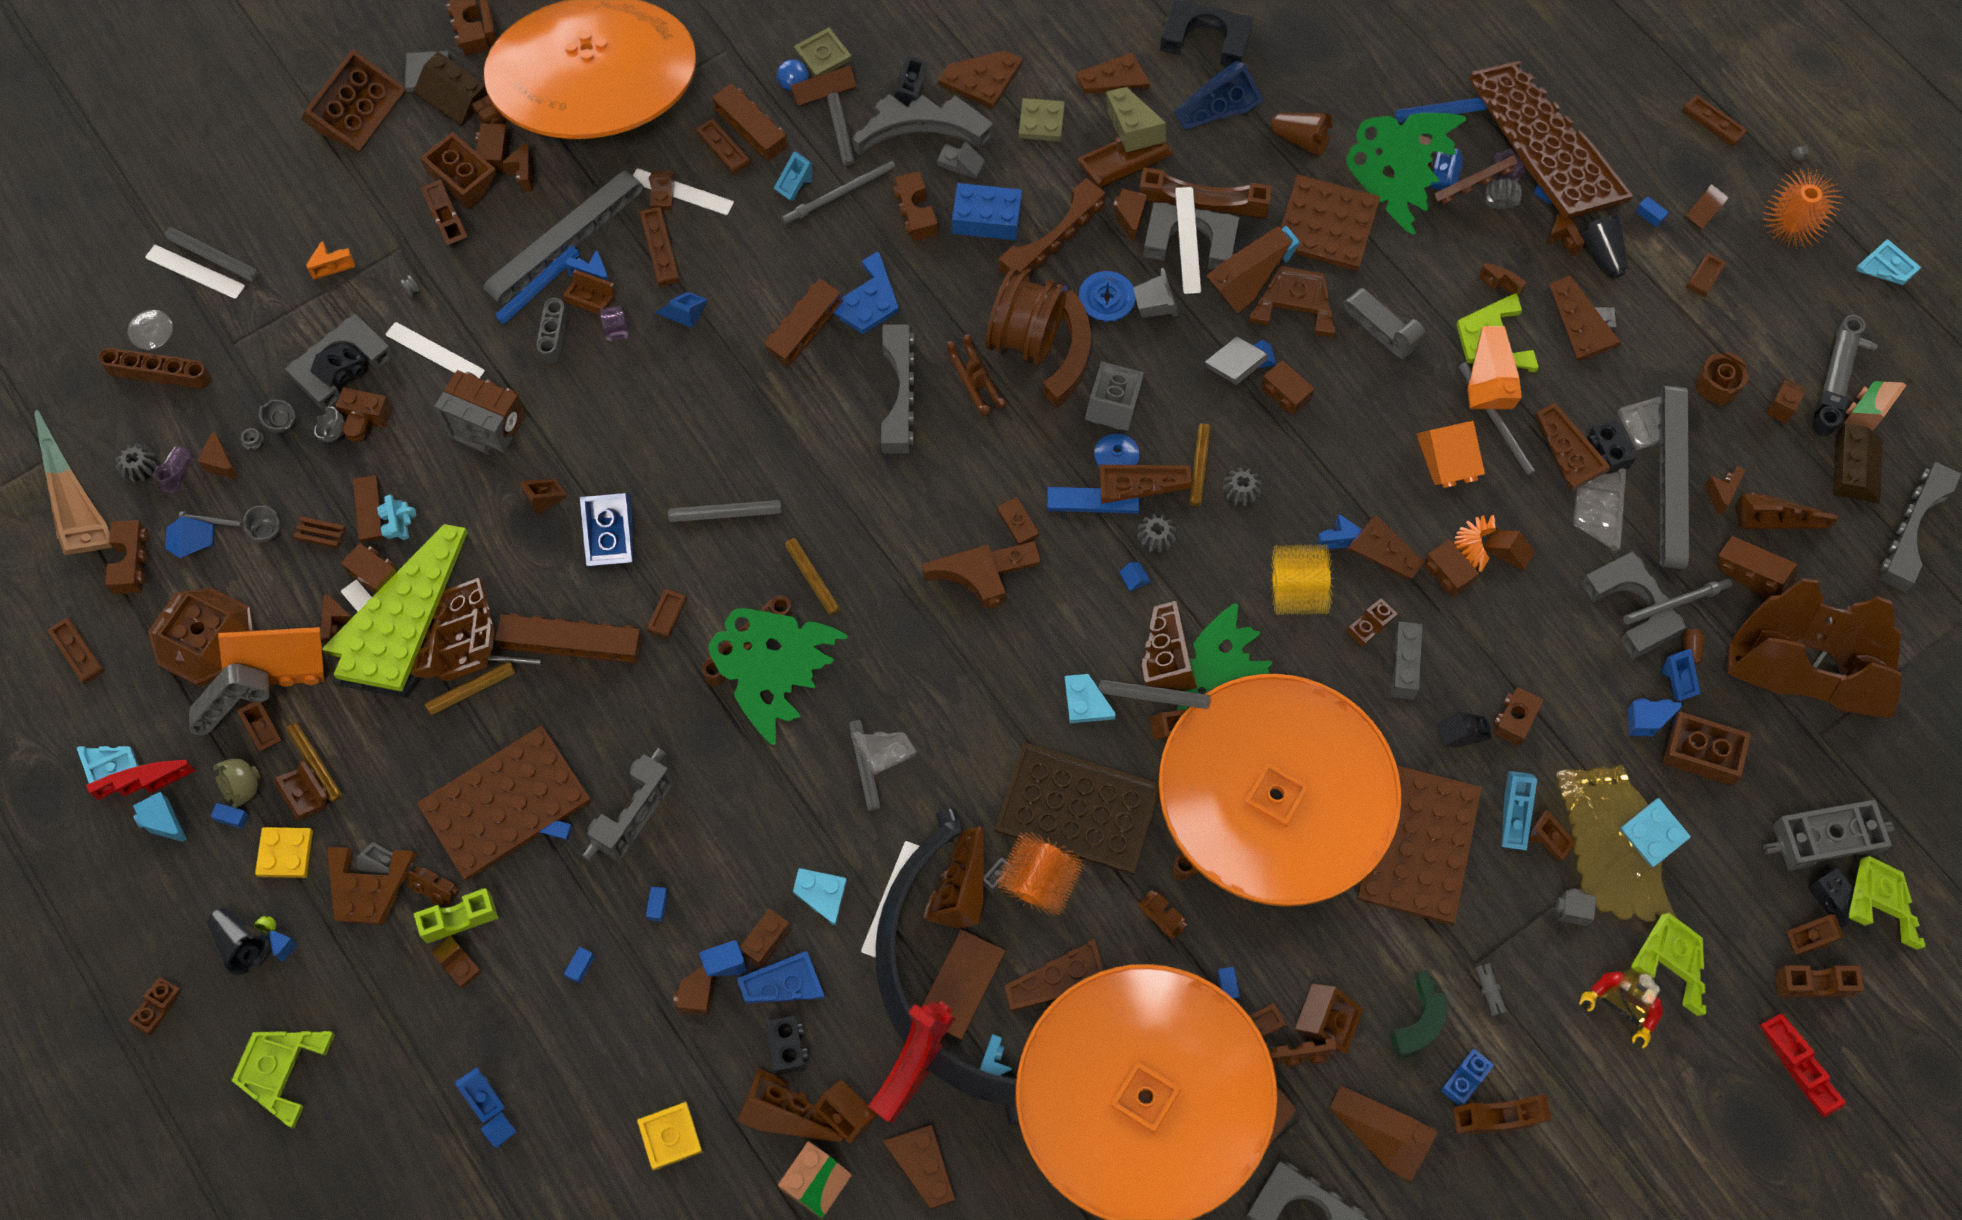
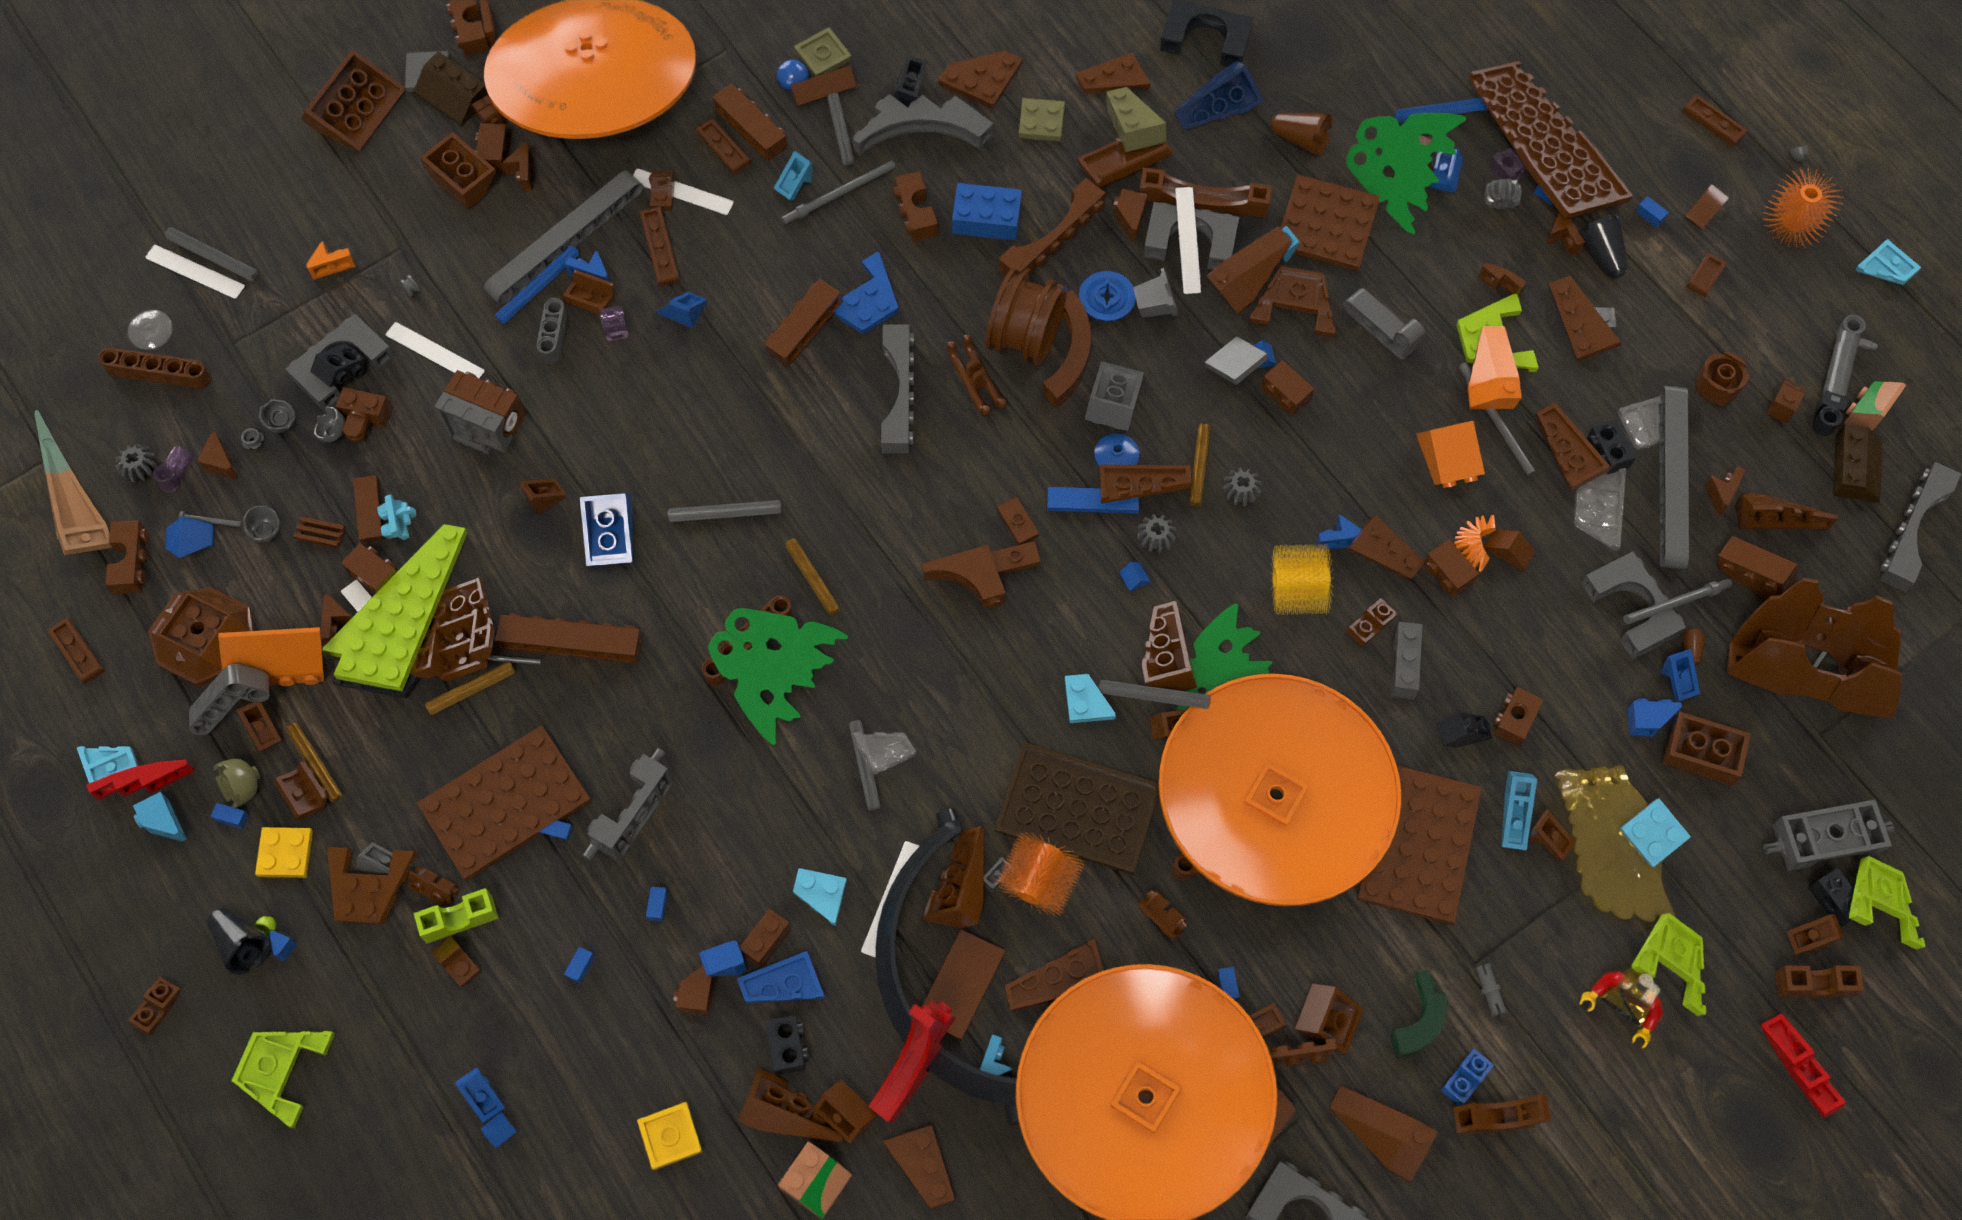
reddish brown arch [420,179,467,246] -> none
reddish brown tile [647,589,687,639] -> none
dark grey slope [937,142,985,179] -> none
reddish brown plate [1433,155,1518,205] -> none
dark grey brick [1556,889,1596,926] -> none

